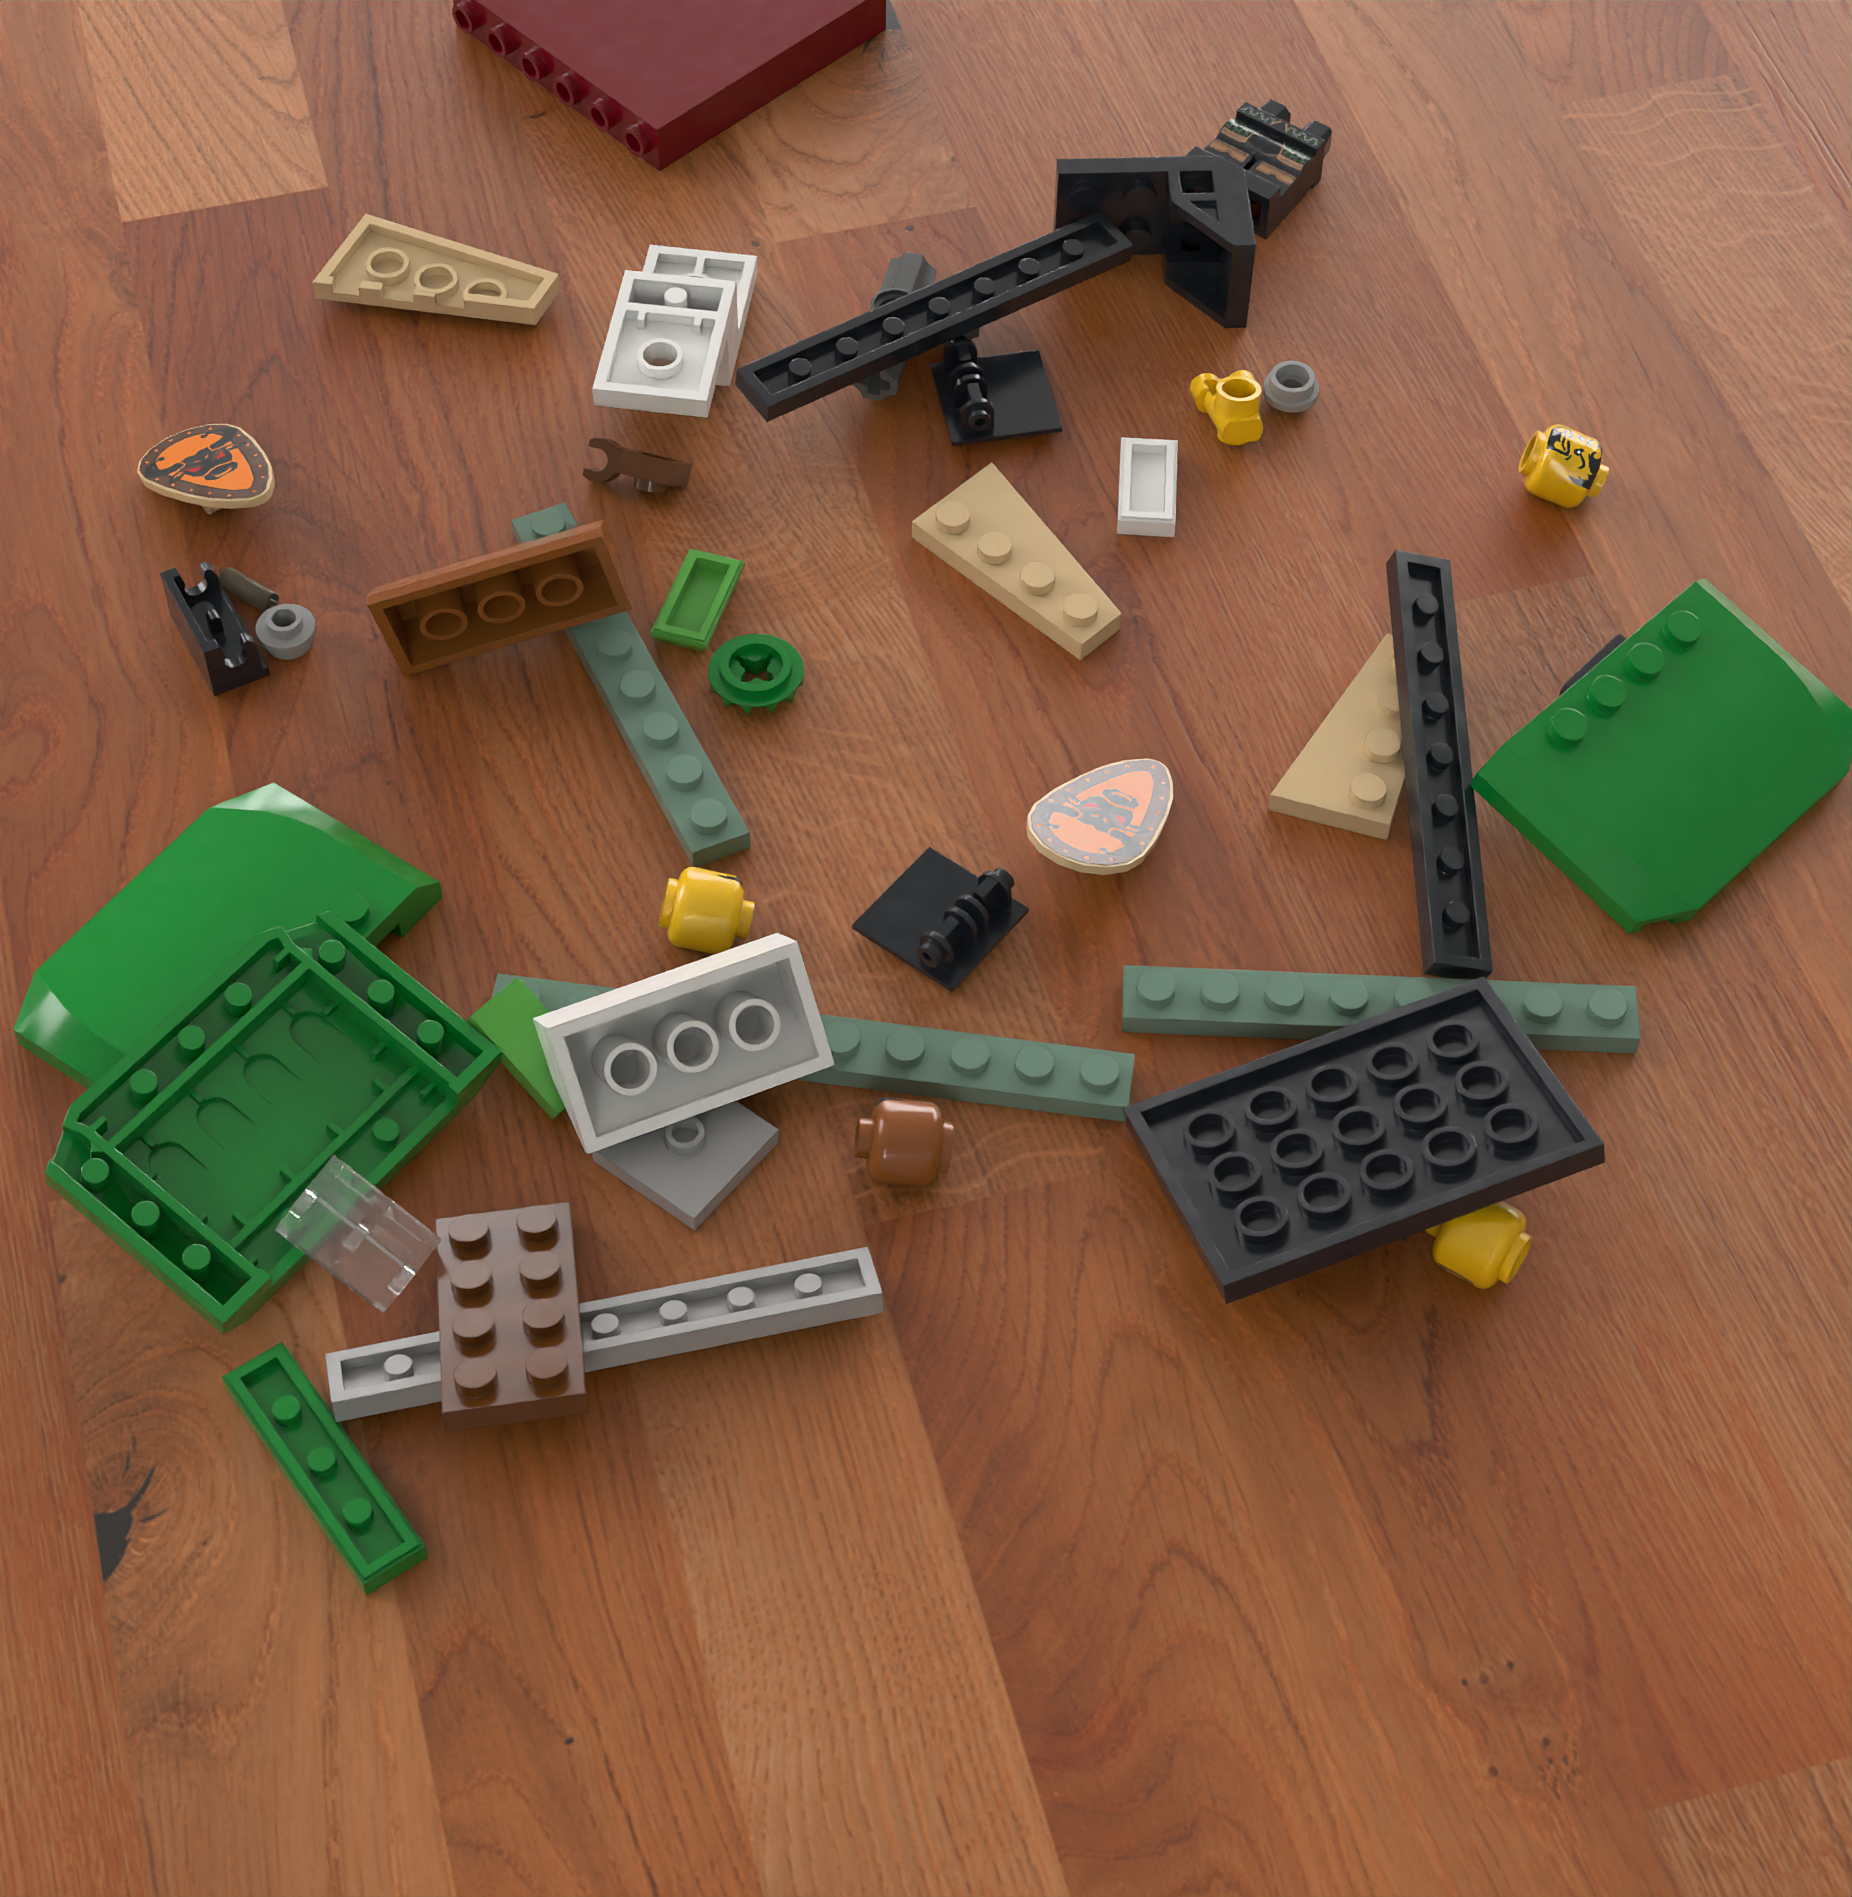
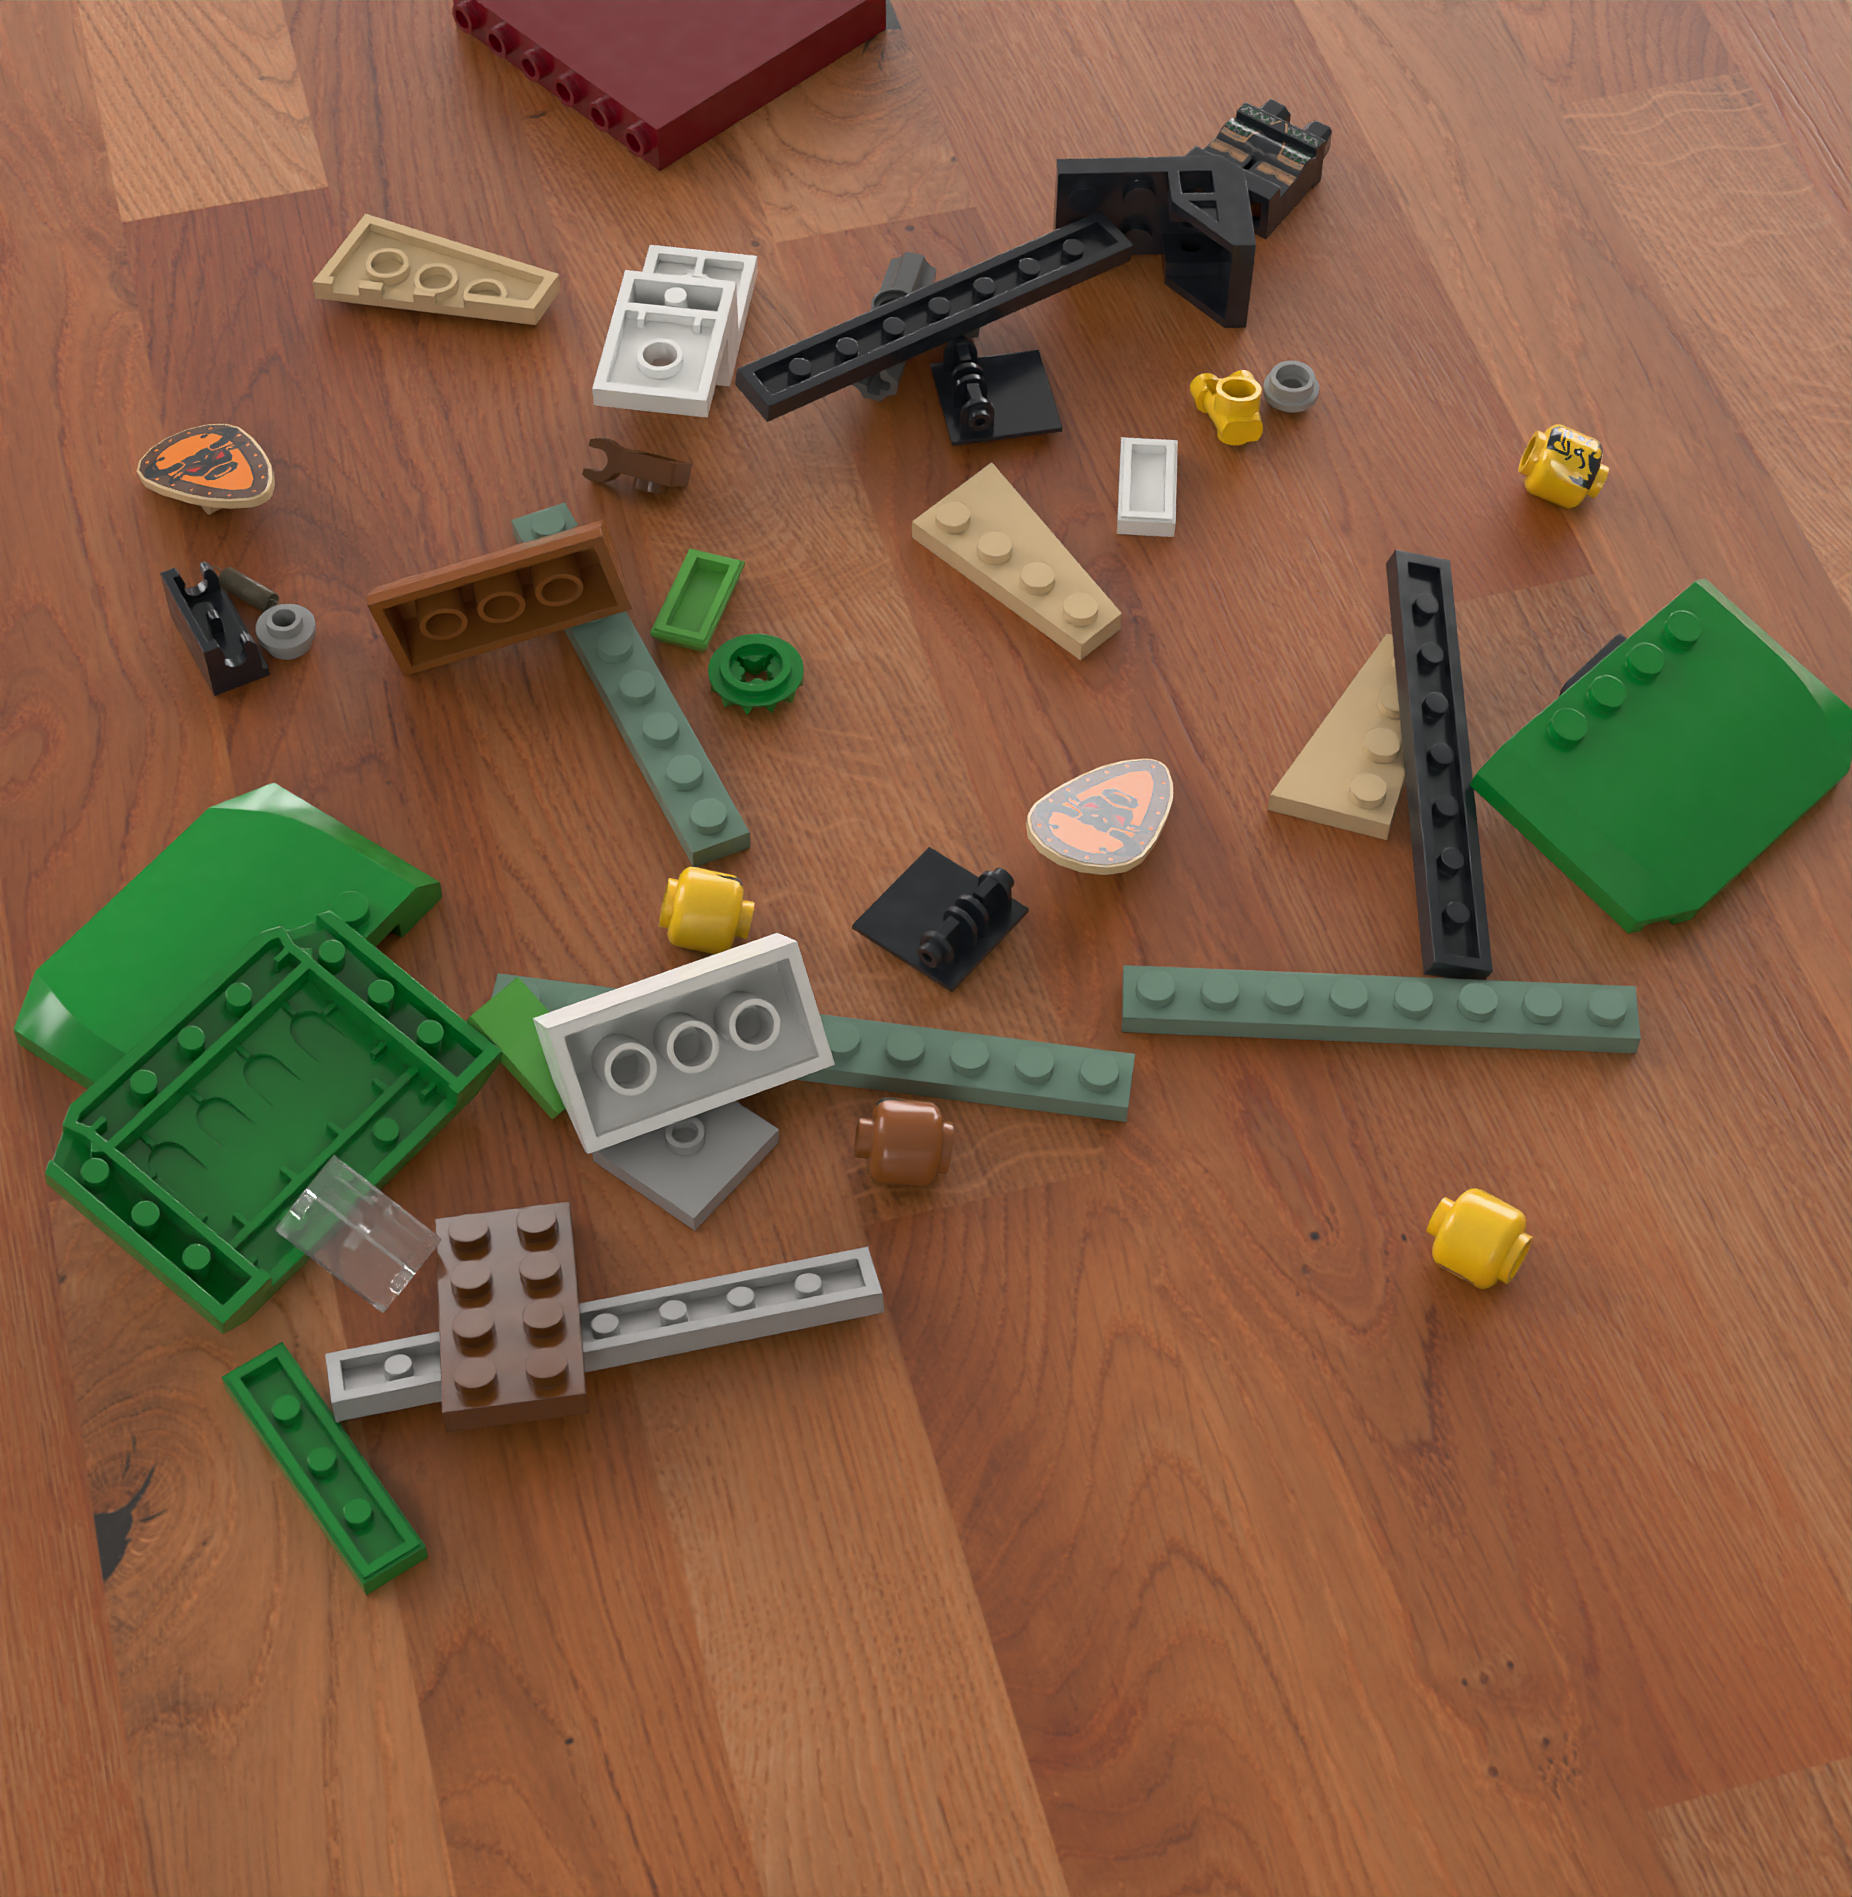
black plate [1123,977,1605,1304] -> none

